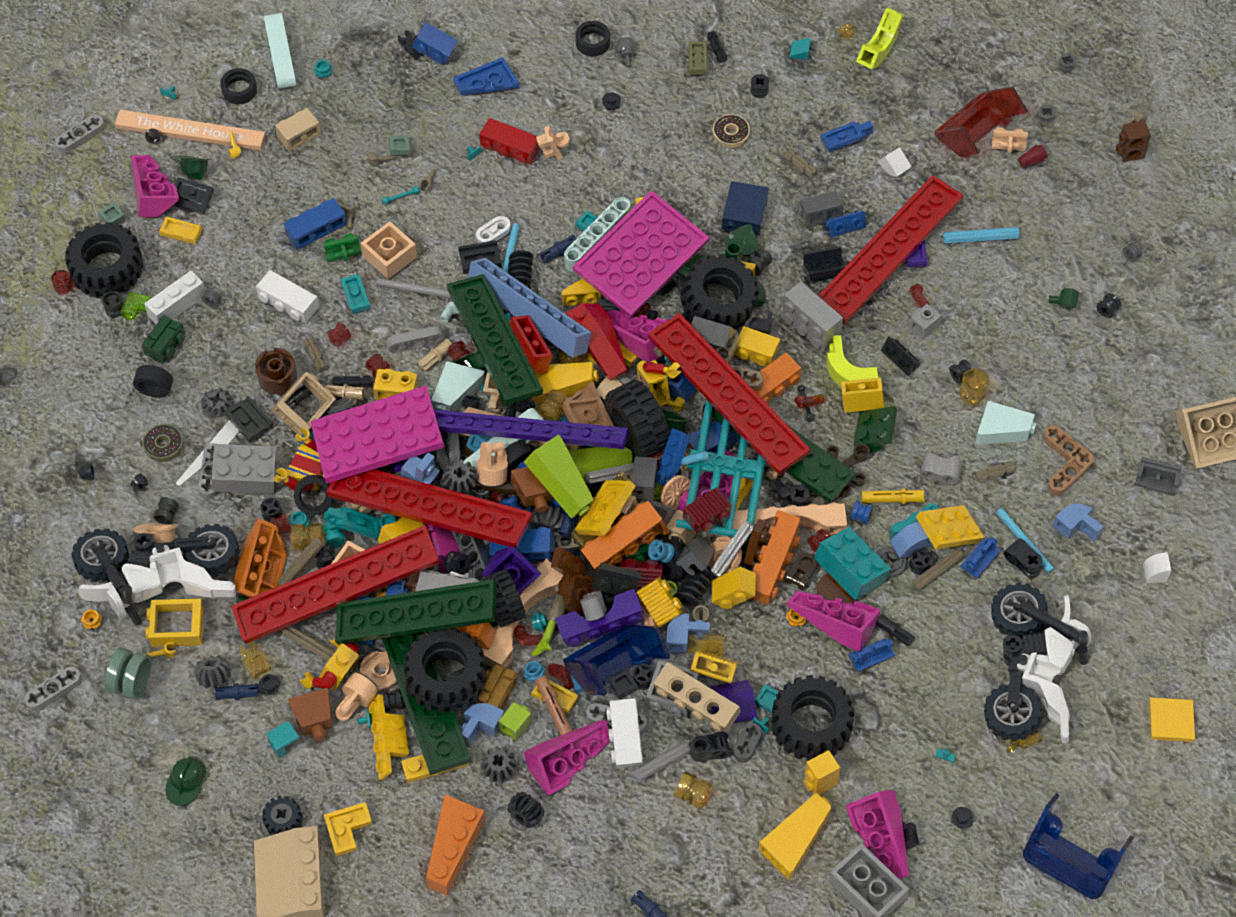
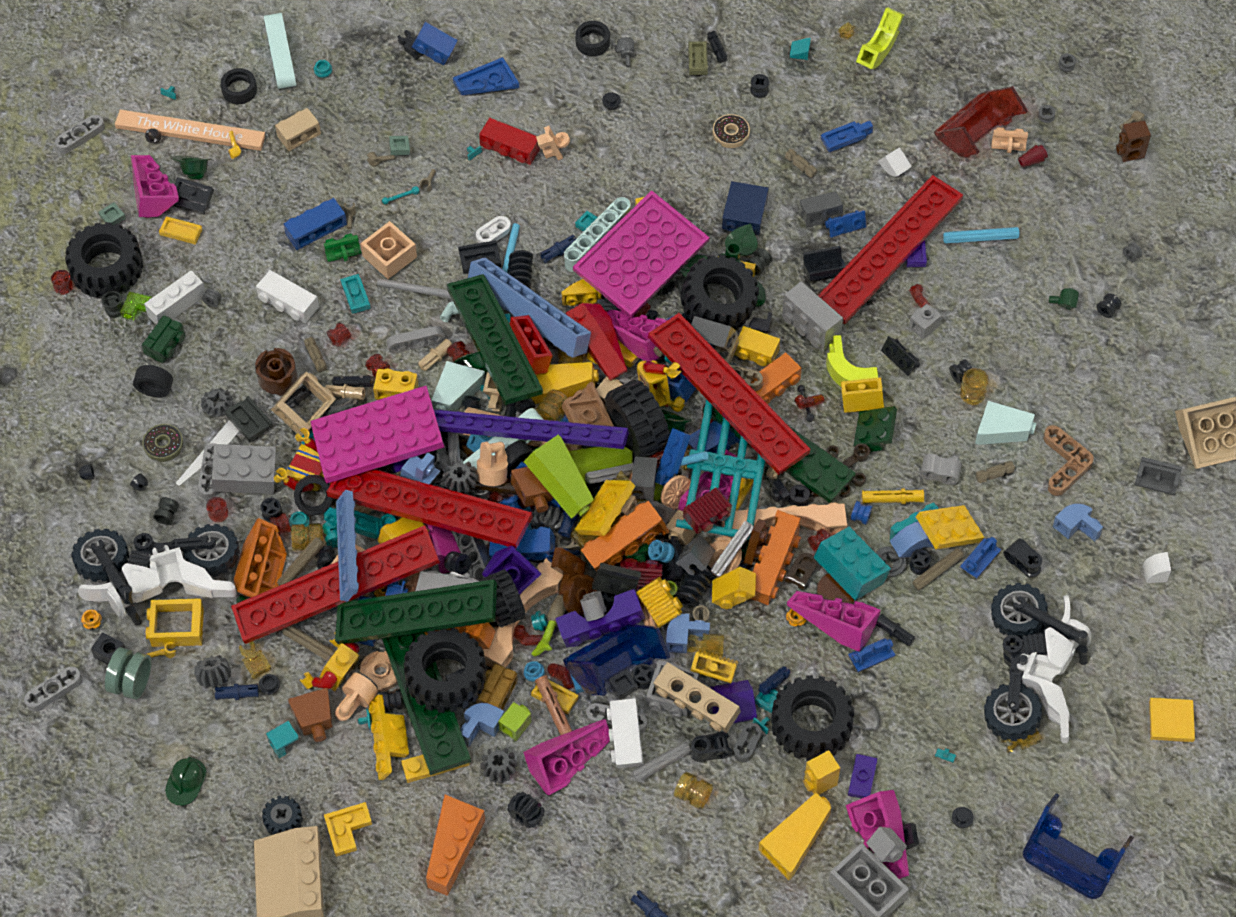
light nougat piece [133,523,179,543] -> none
medium azure bar [996,508,1055,574] -> none
none -> black brick [91,632,126,665]
none -> clear red wheel [206,497,229,522]
none -> medium blue plate [336,490,359,602]
none -> dark blue axle [758,666,791,695]
none -> dark purple plate [848,754,878,799]
none -> light grey brick [866,827,907,863]

